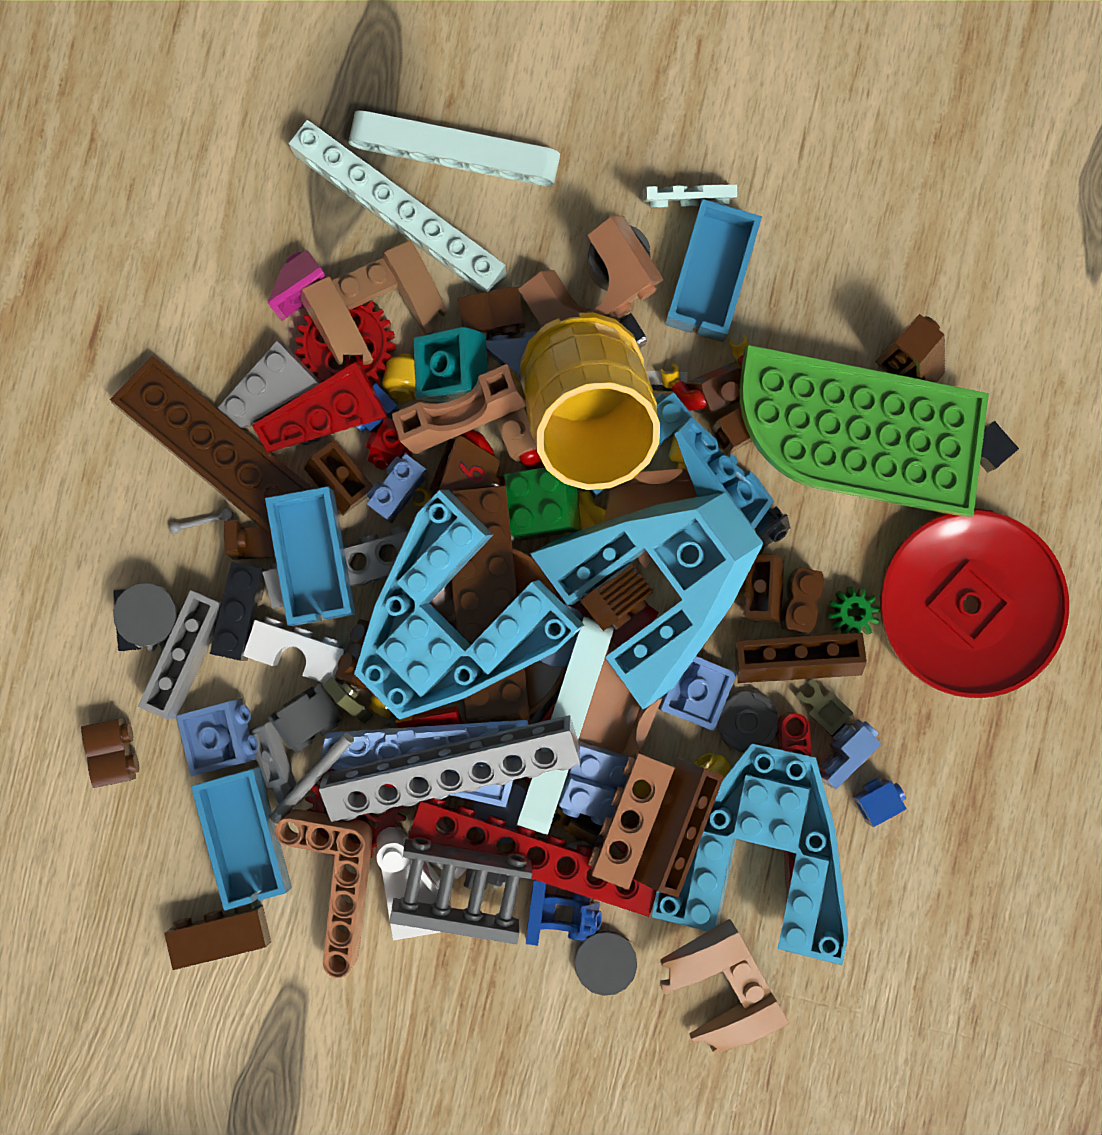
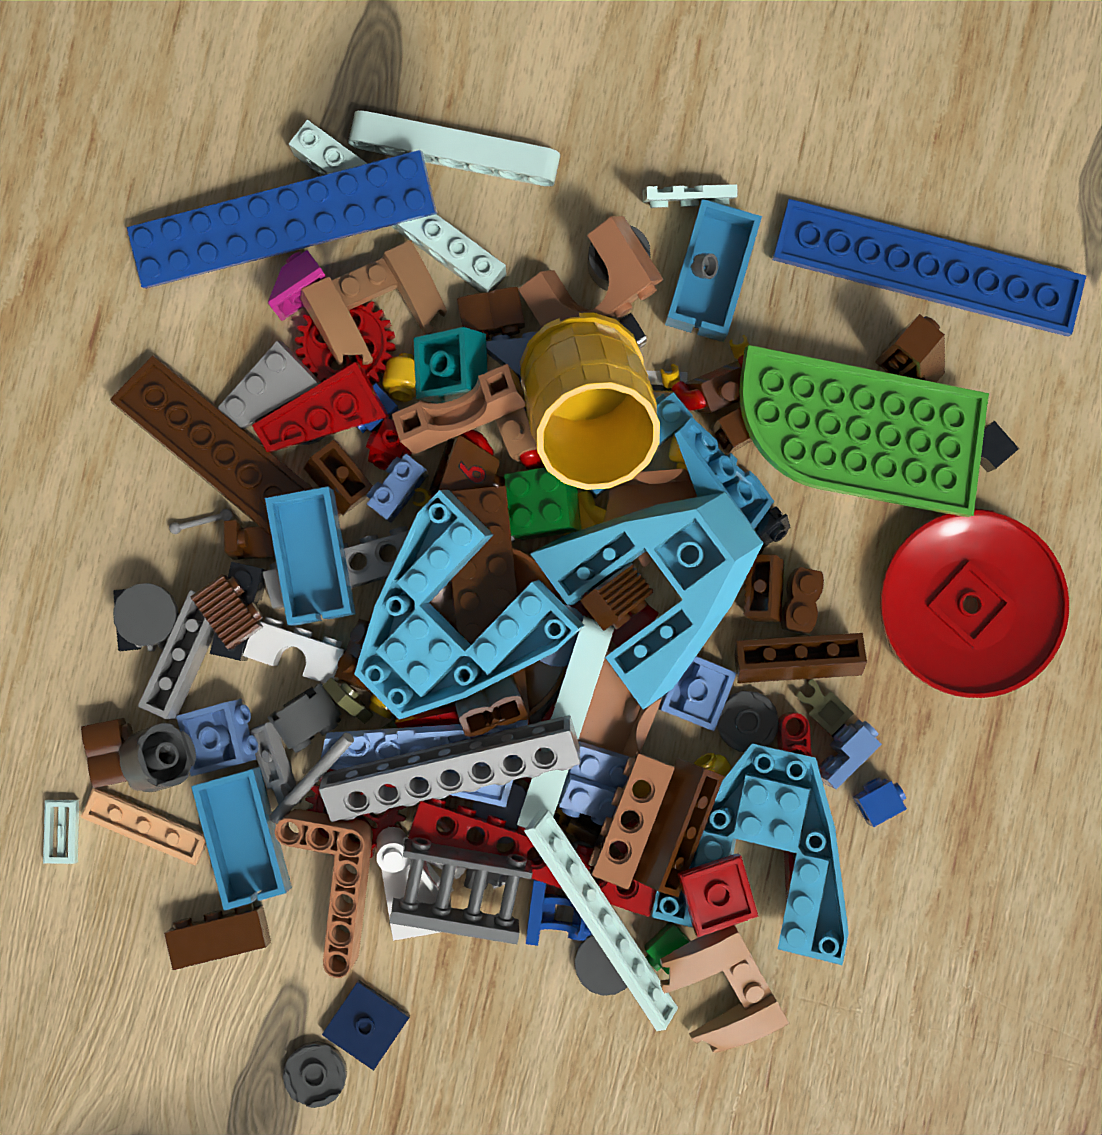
green gear [826,586,880,635] -> none
none -> light aqua tile [43,799,79,864]
none -> light nougat tile [81,788,206,866]
none -> dark grey brick [119,723,196,792]
none -> blue plate [127,150,437,289]
none -> reddish brown brick [191,574,263,649]
none -> dark grey tile [283,1041,347,1108]
none -> dark blue plate [322,980,410,1071]
none -> brick [454,675,527,737]
none -> light aqua tile [524,809,678,1031]
none -> green brick [644,922,691,975]
none -> red plate [678,853,759,937]
none -> dark grey hinge [690,253,718,279]
none -> blue plate [772,199,1086,337]

